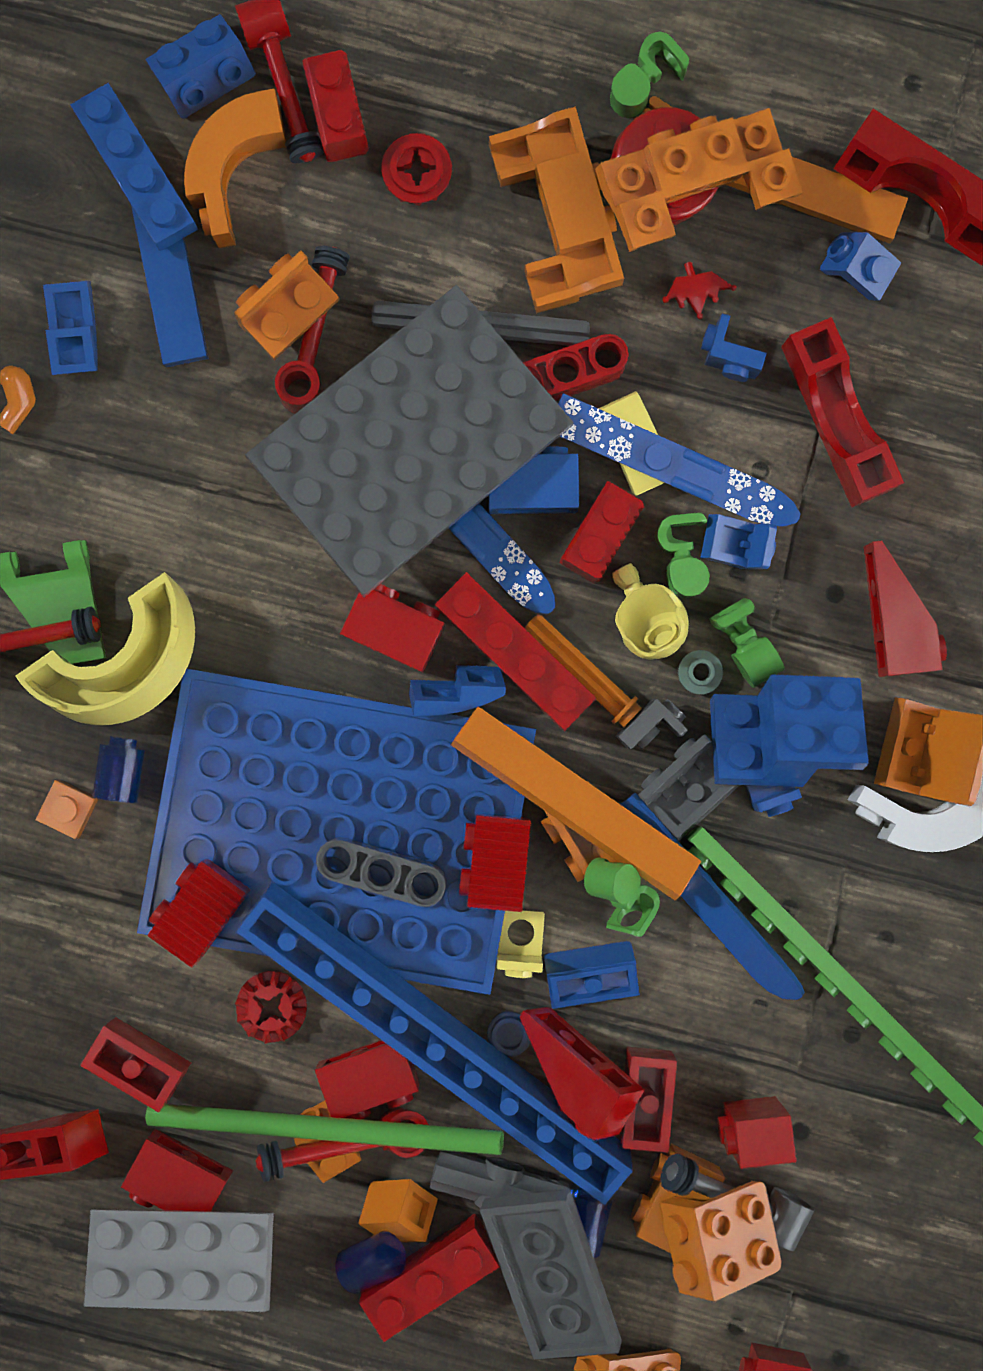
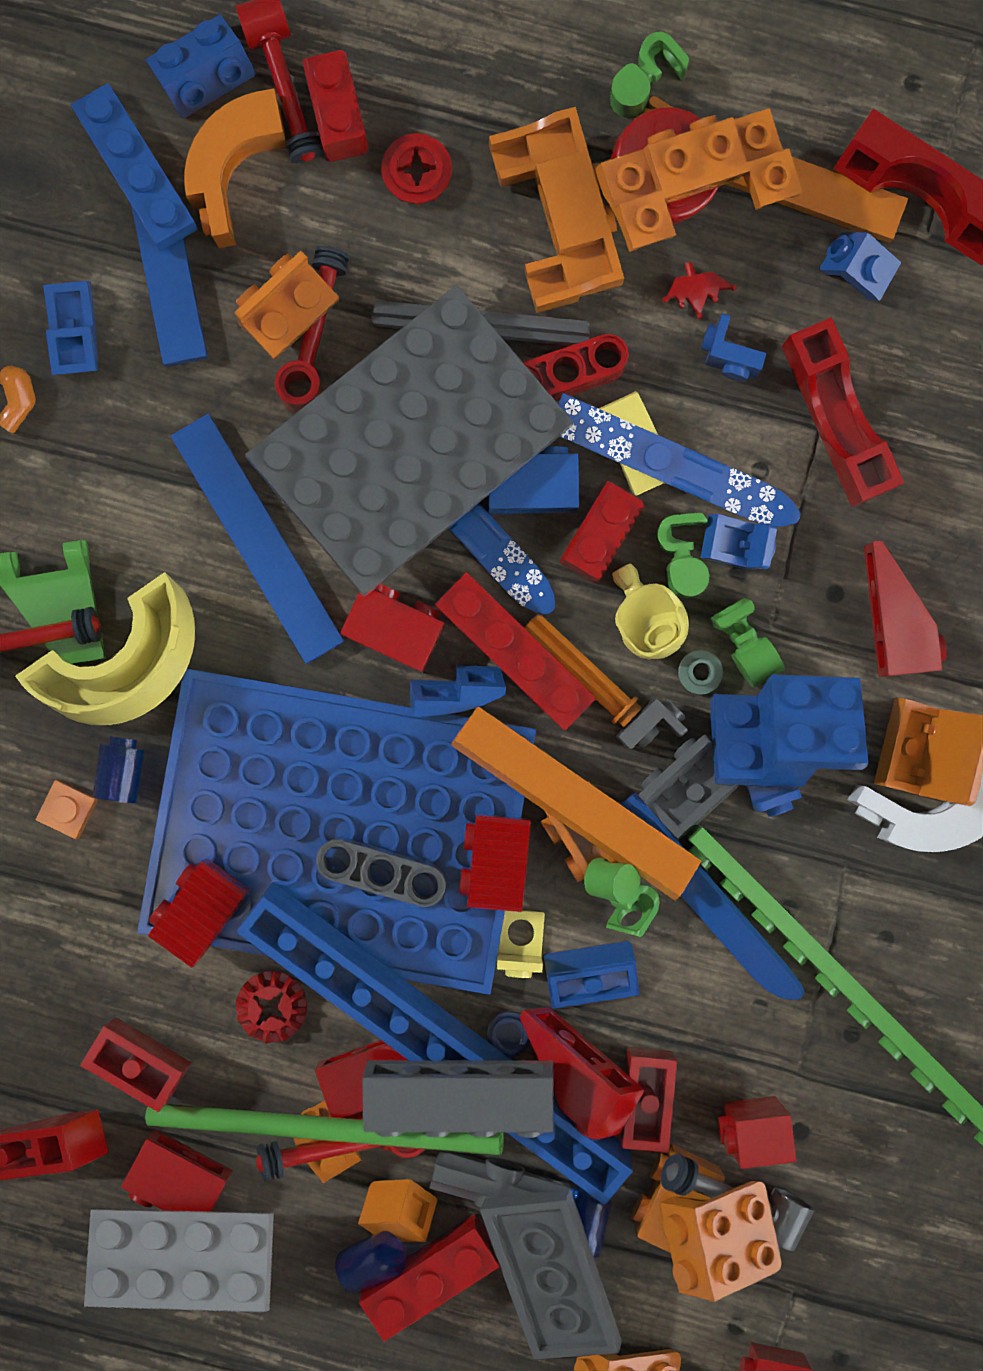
none -> blue tile [171,413,345,664]
none -> dark grey brick [362,1060,553,1138]

